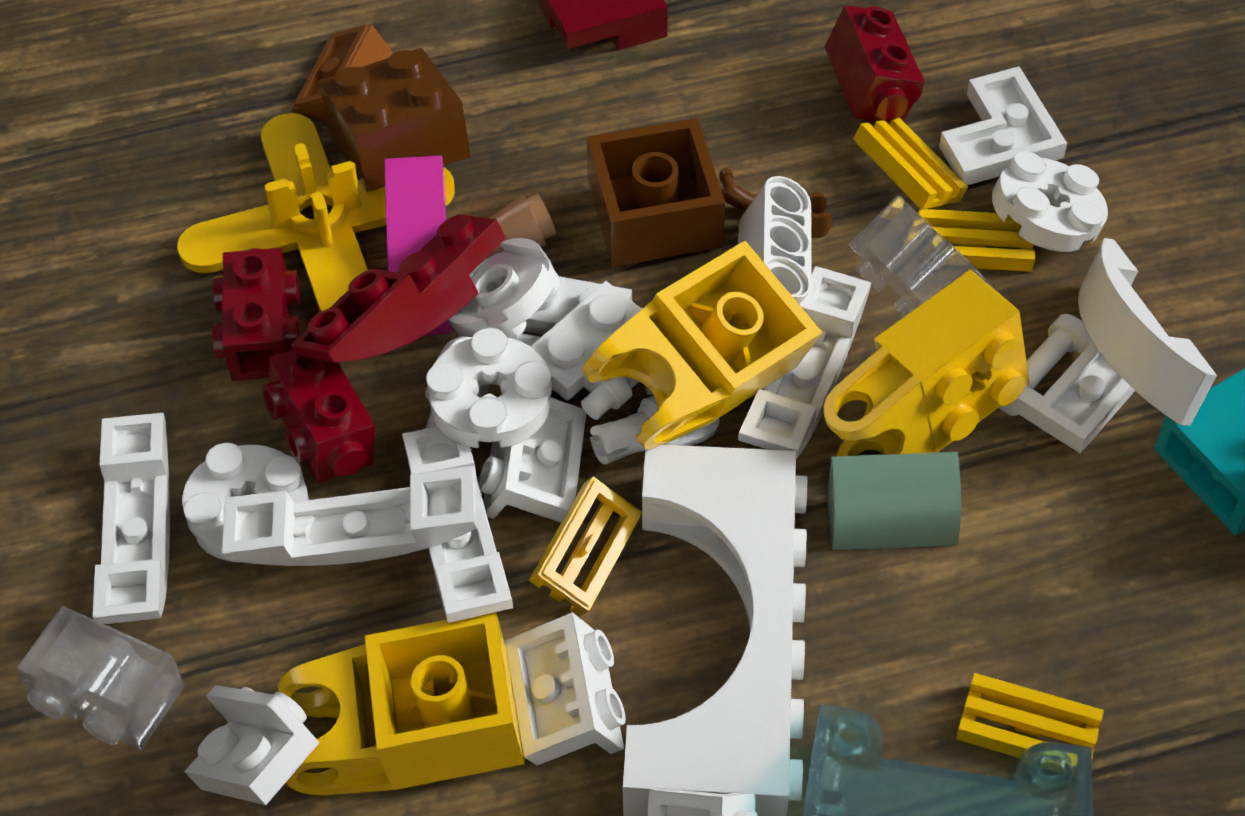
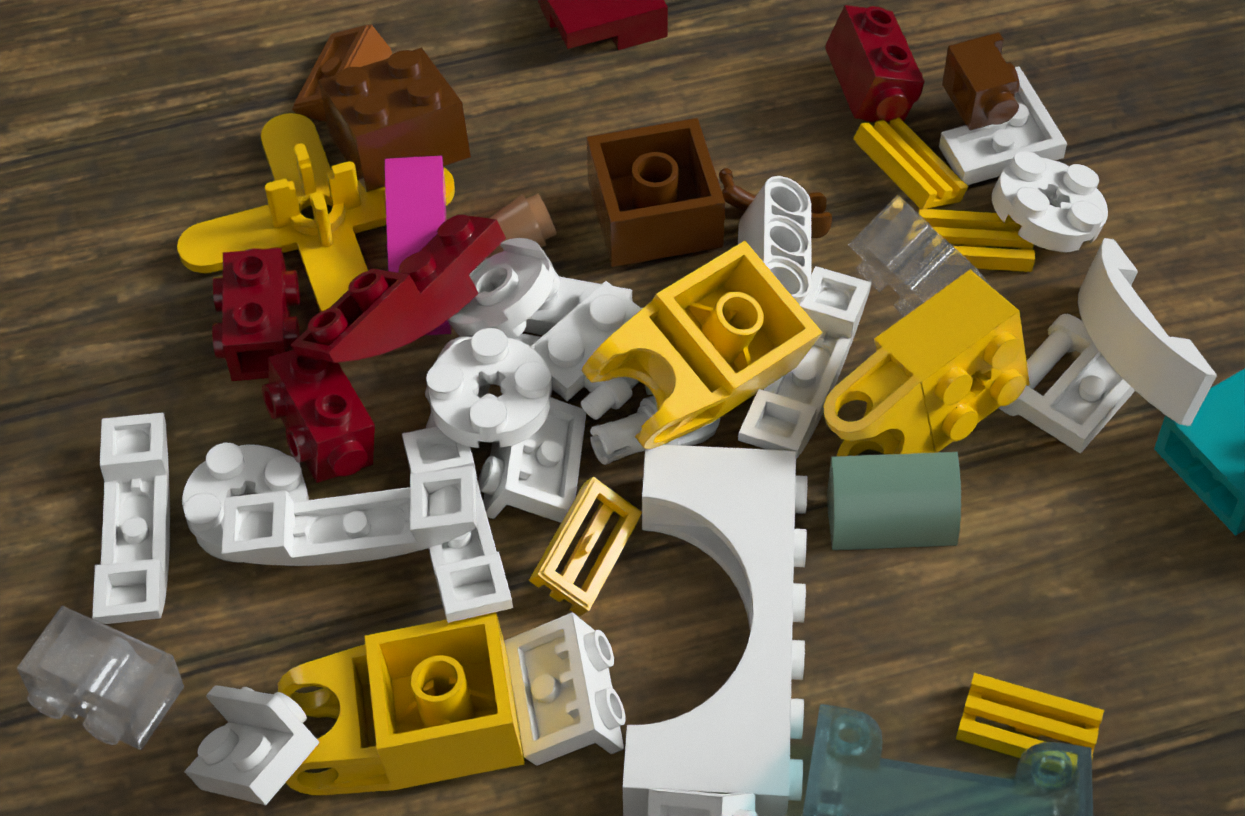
none -> reddish brown brick [942,32,1020,131]

